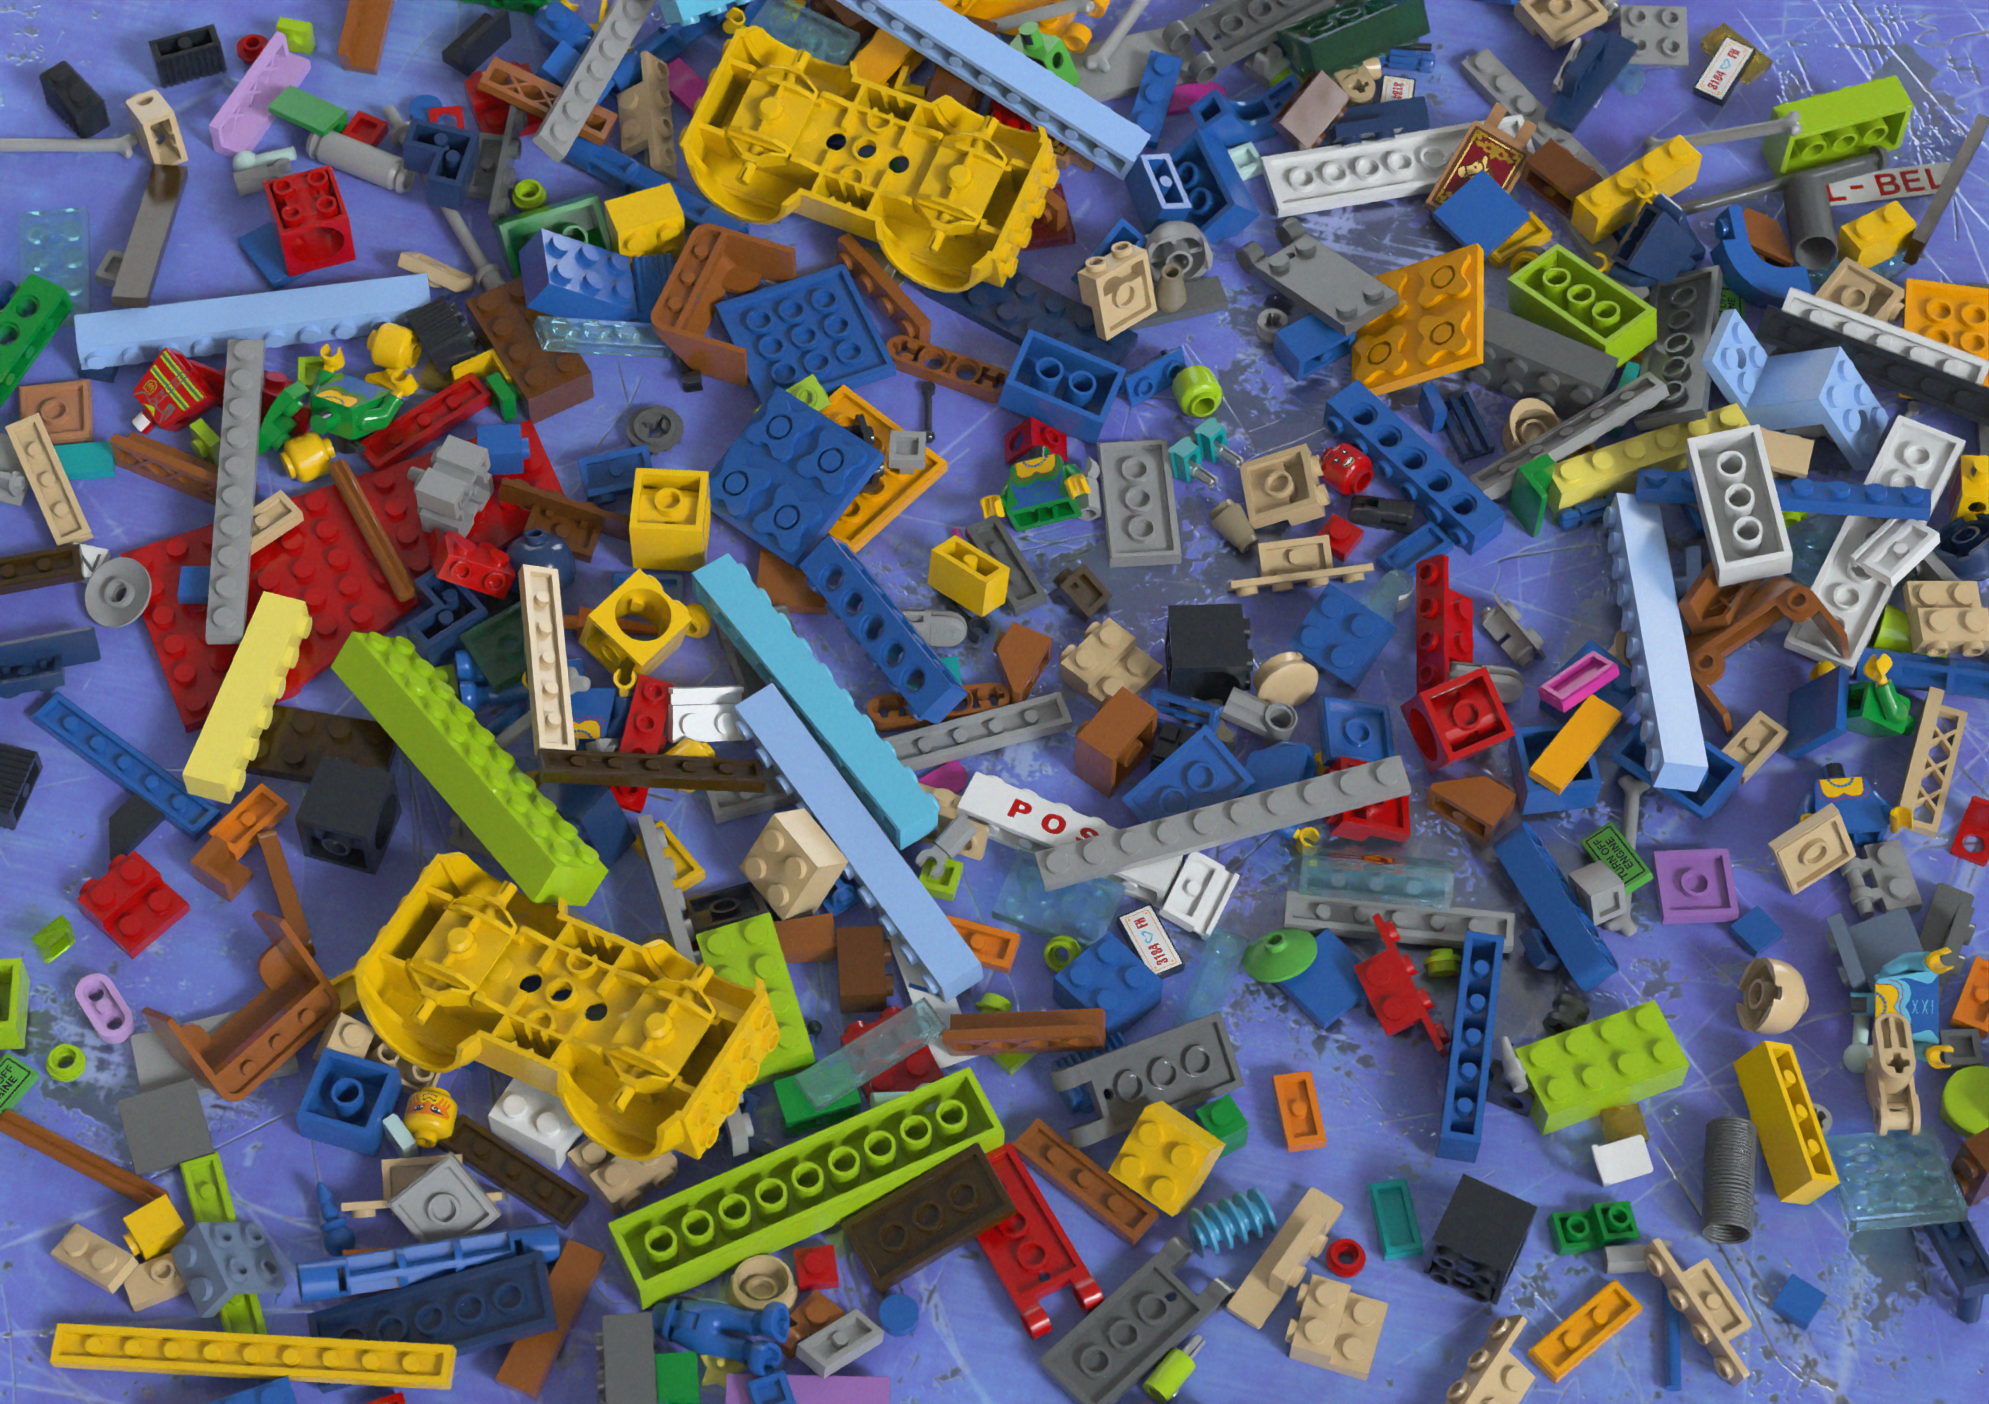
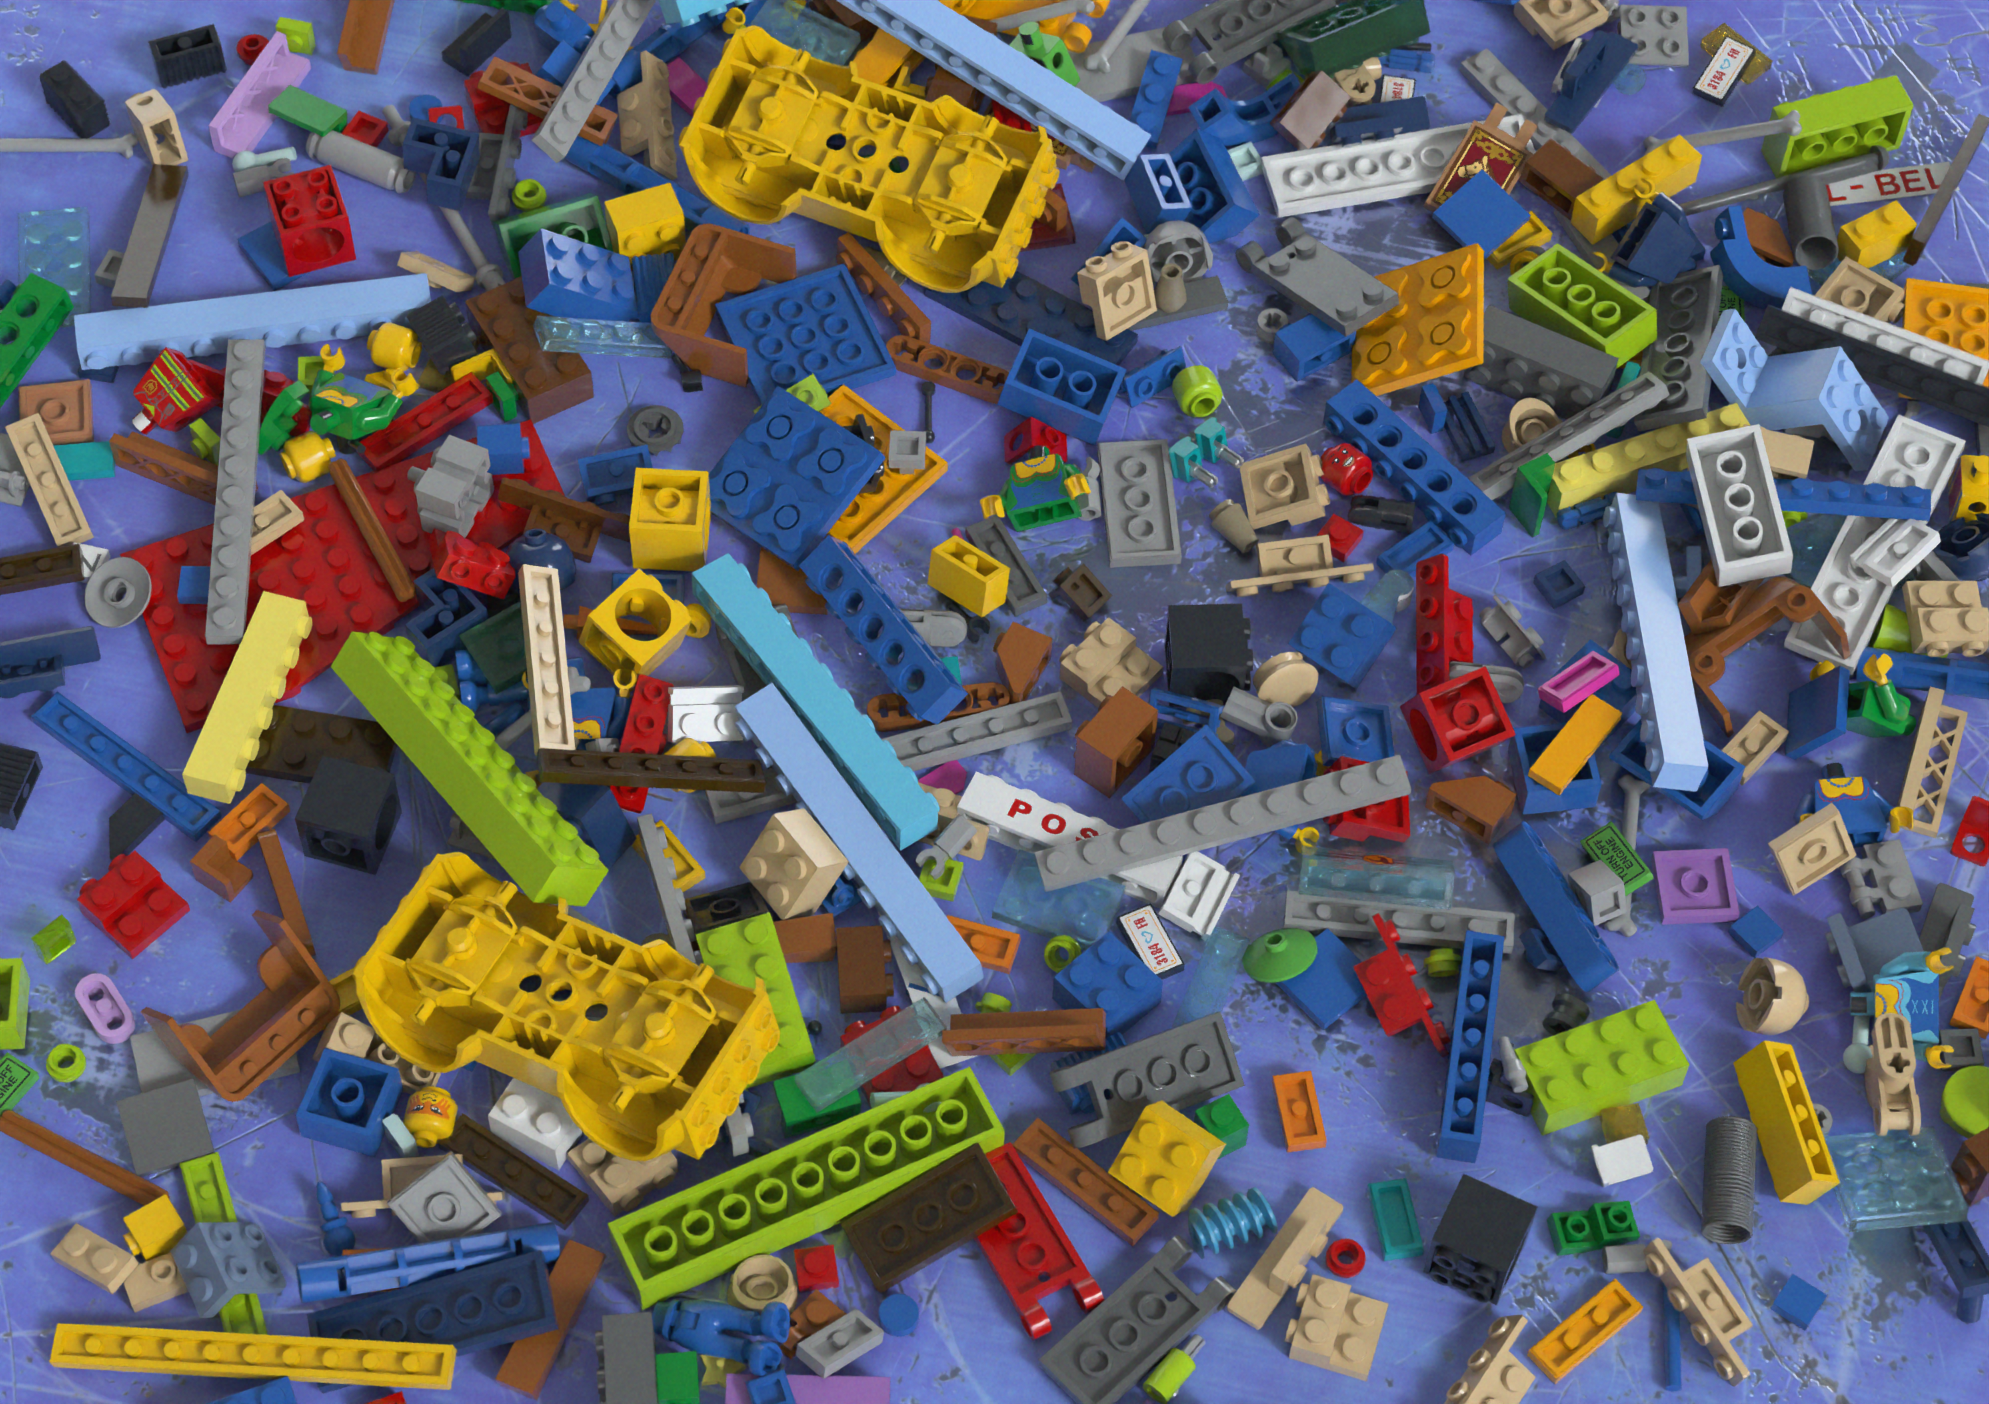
none -> dark blue plate [1533,560,1585,609]

